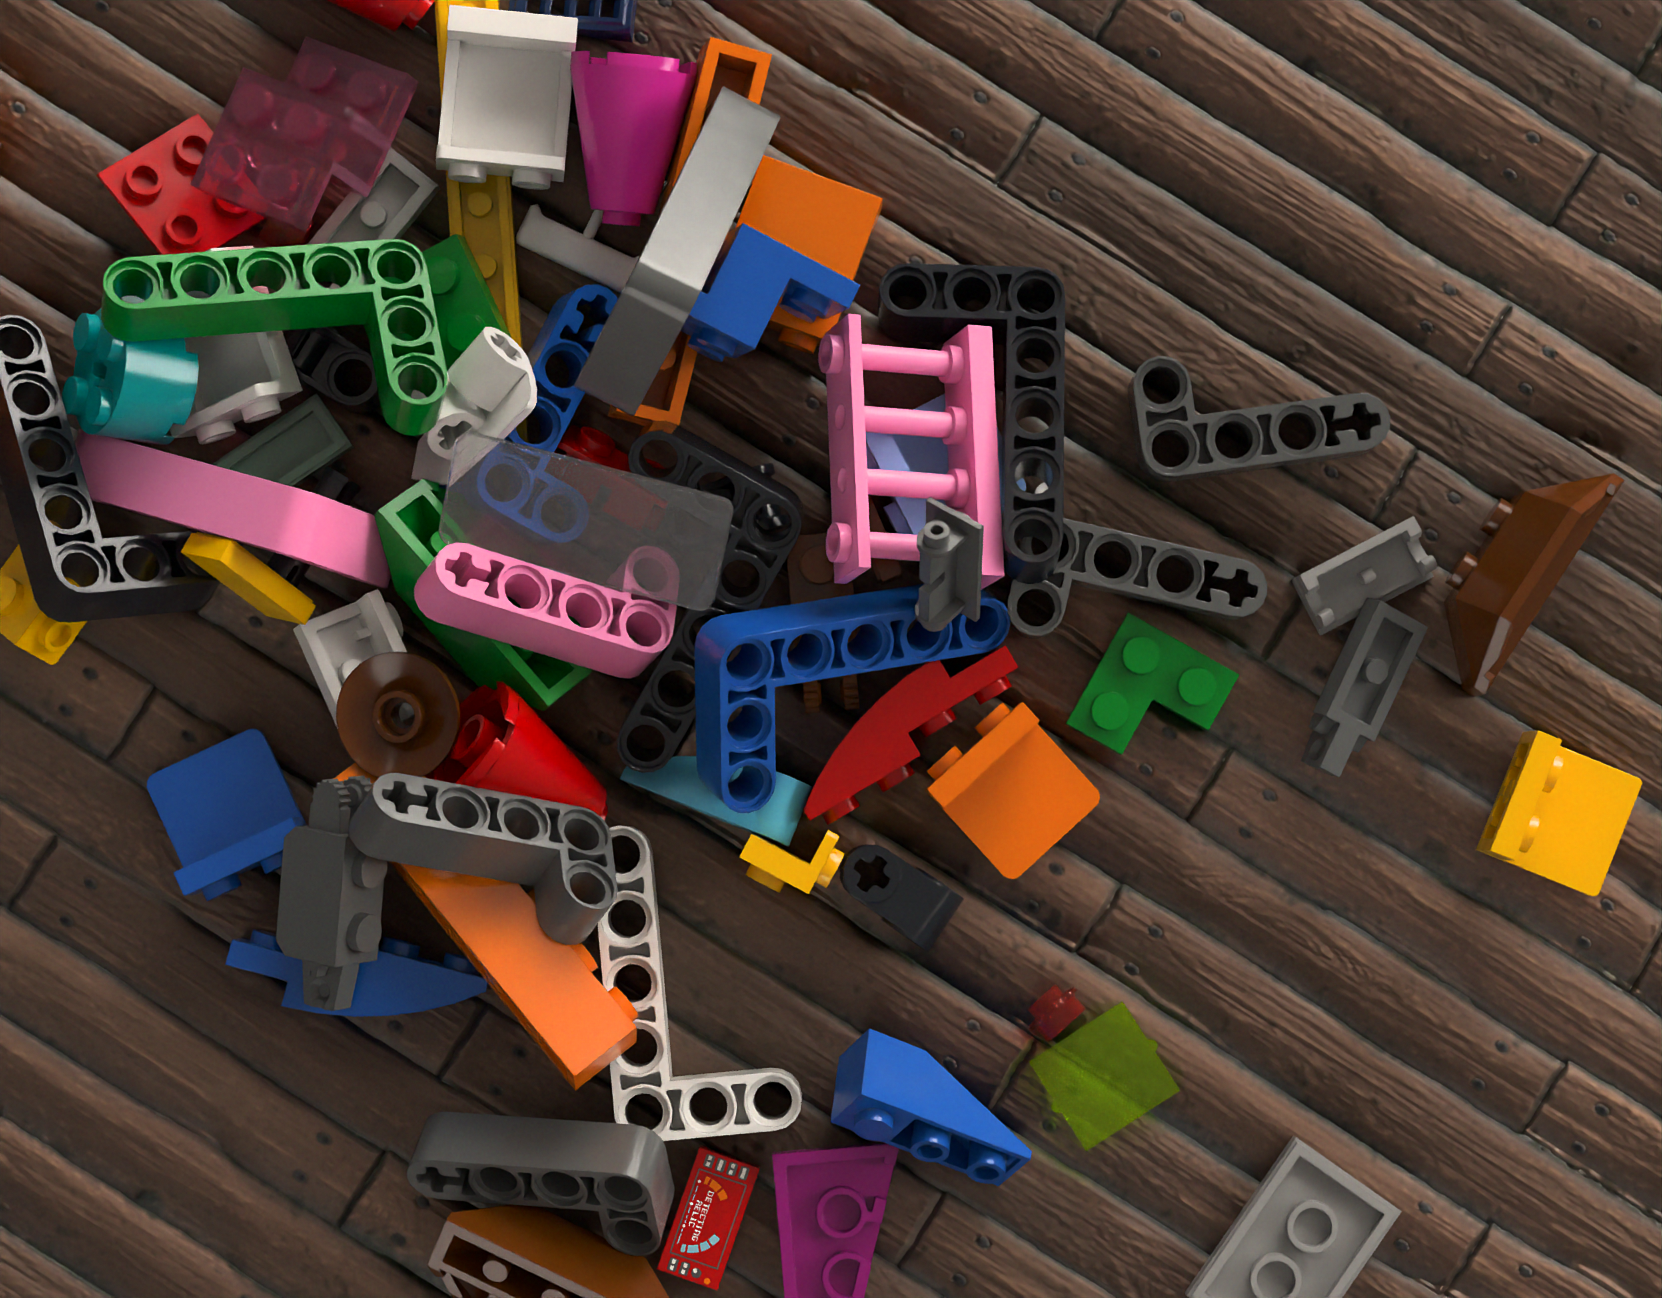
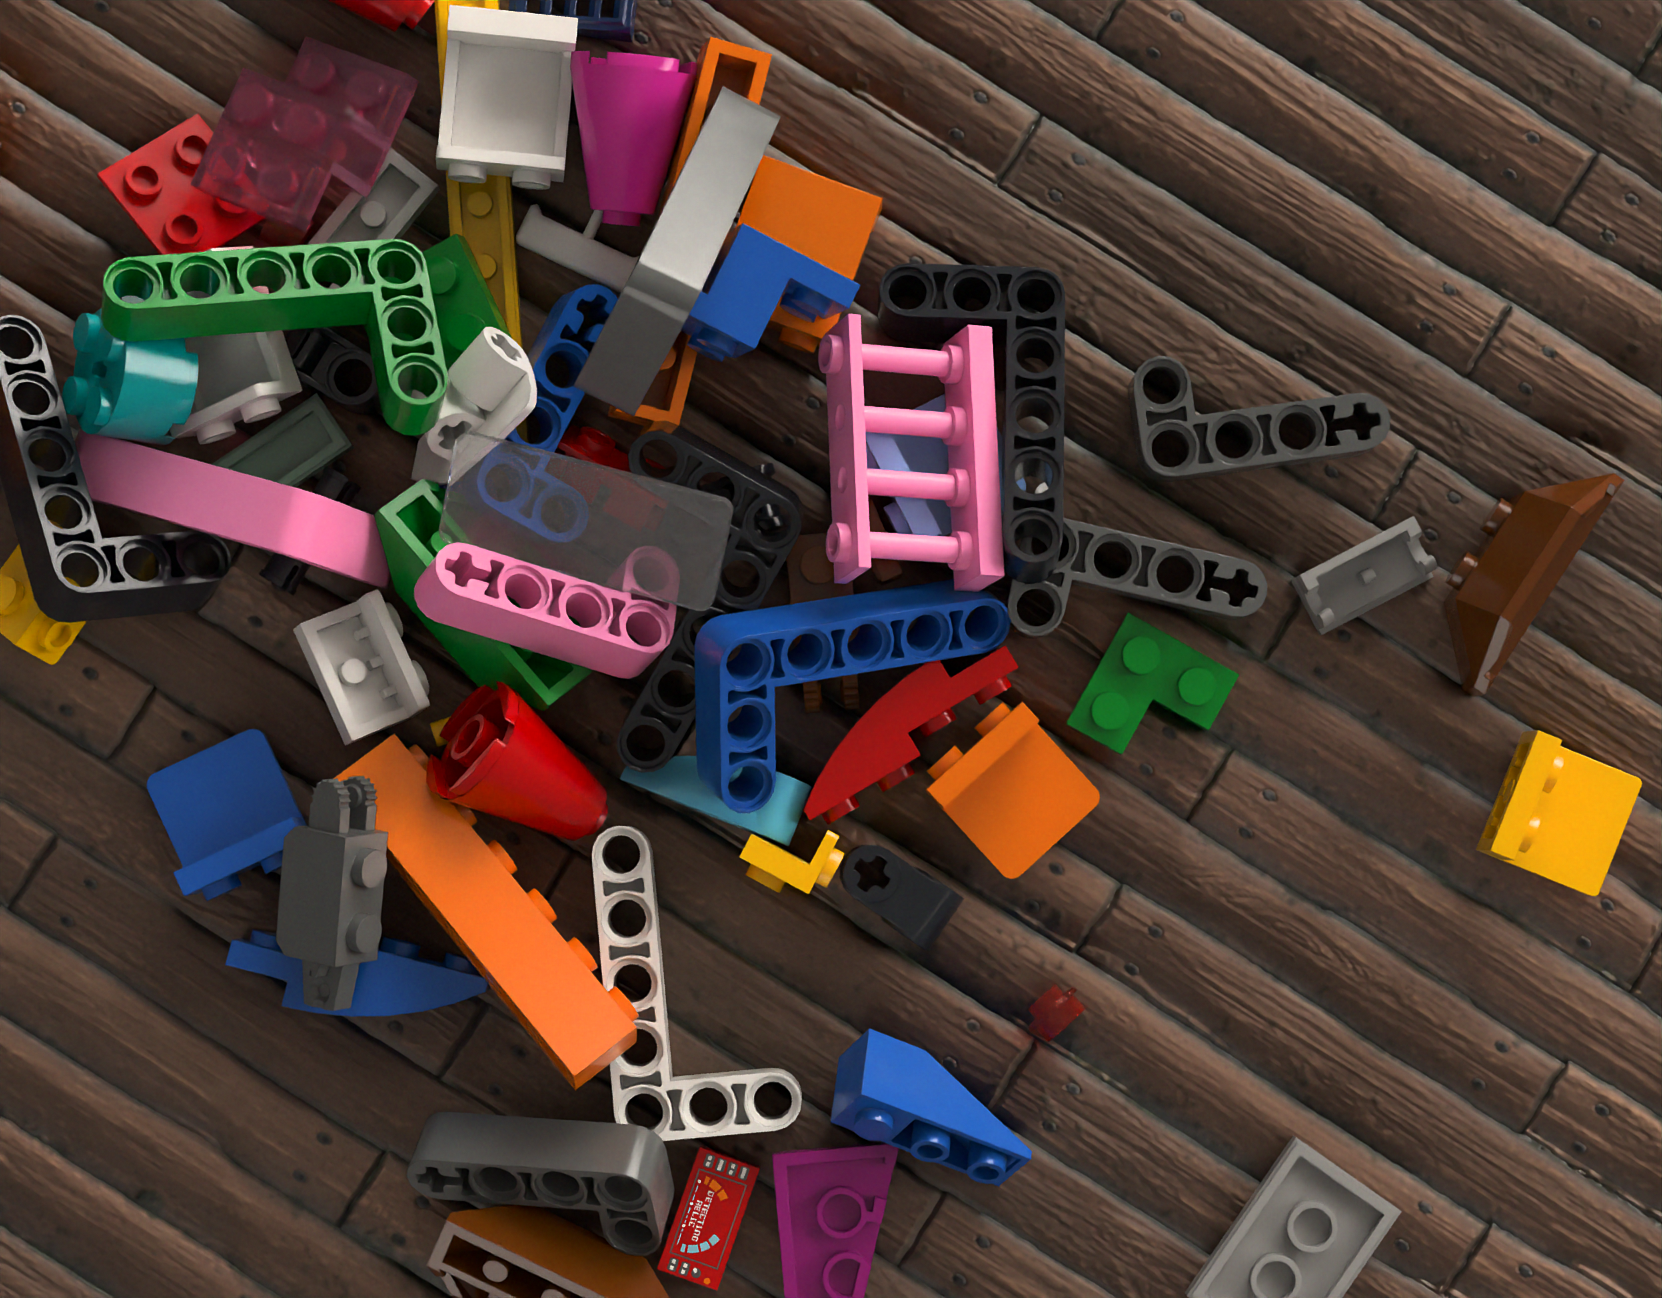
yellow tile [181,532,316,625] -> none
reddish brown dish [336,651,460,778] -> none
dark grey beam [348,773,617,945] -> none
dark grey hinge [915,497,984,632] -> none
clear neon green piece [1028,1001,1180,1151] -> none
dark grey hinge [1301,597,1428,777] -> none

